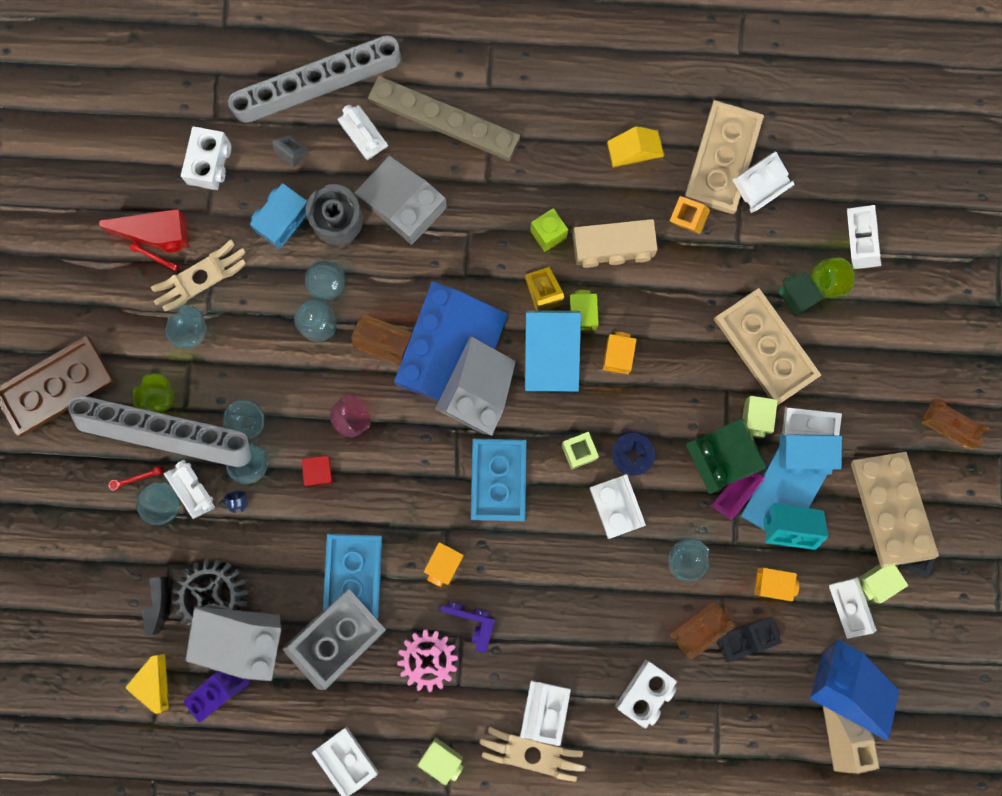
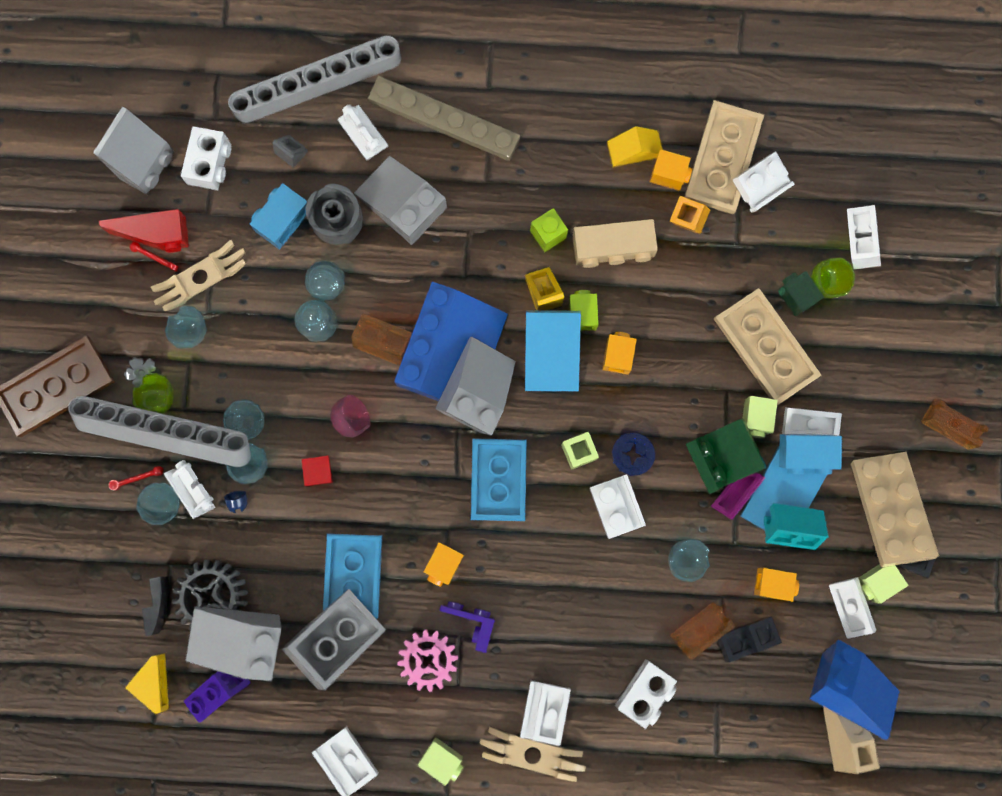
none -> light grey slope [93,107,174,194]
none -> dark grey plant [124,357,158,388]
none -> light orange brick [650,149,693,191]

